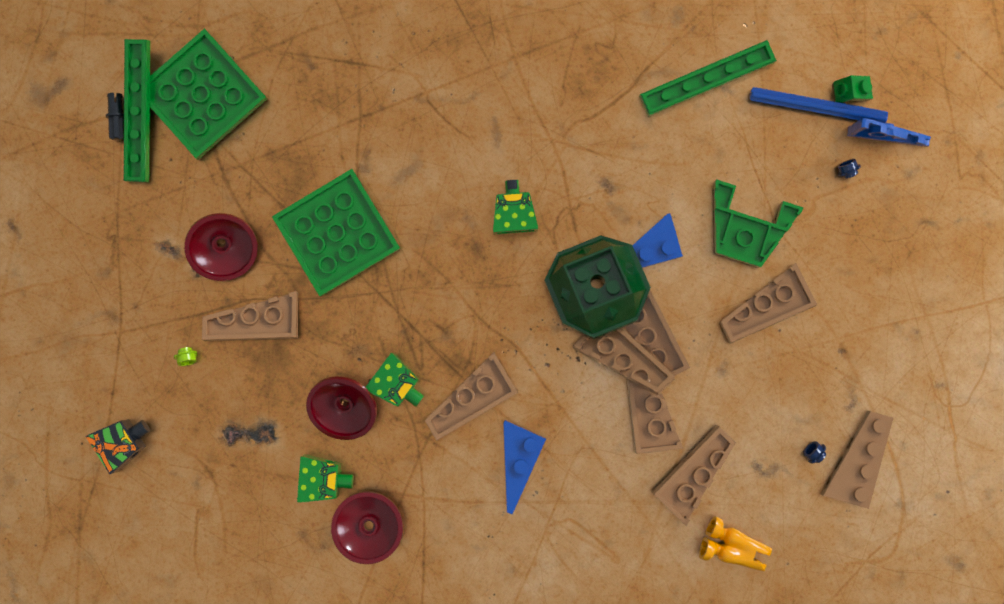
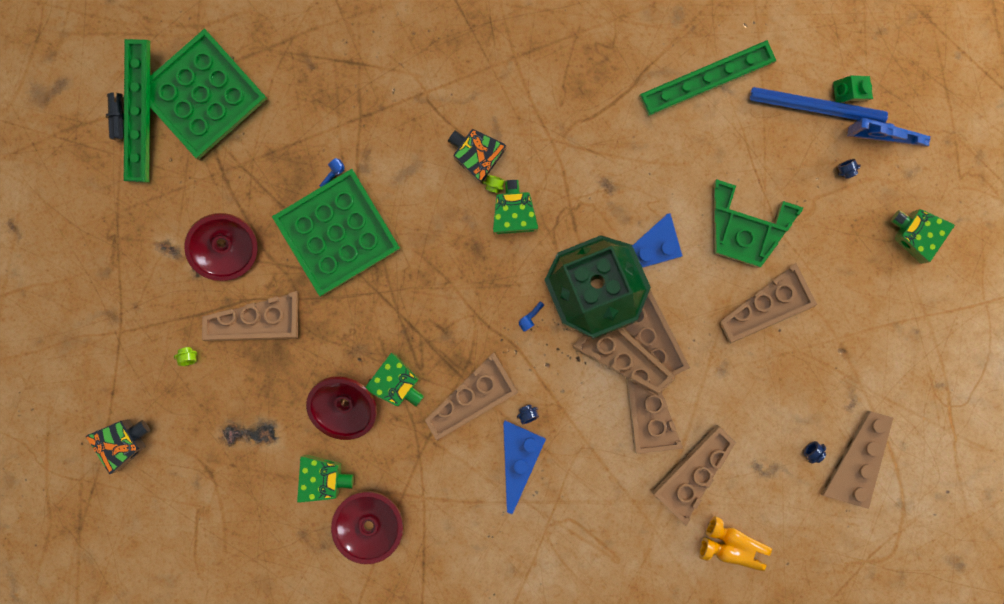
none -> blue hand [319,158,345,187]
none -> torso [448,129,506,185]
none -> lime plate [483,175,505,193]
none -> dark blue plate [517,405,539,425]
none -> blue hand [519,301,544,332]
none -> green torso [891,209,955,264]

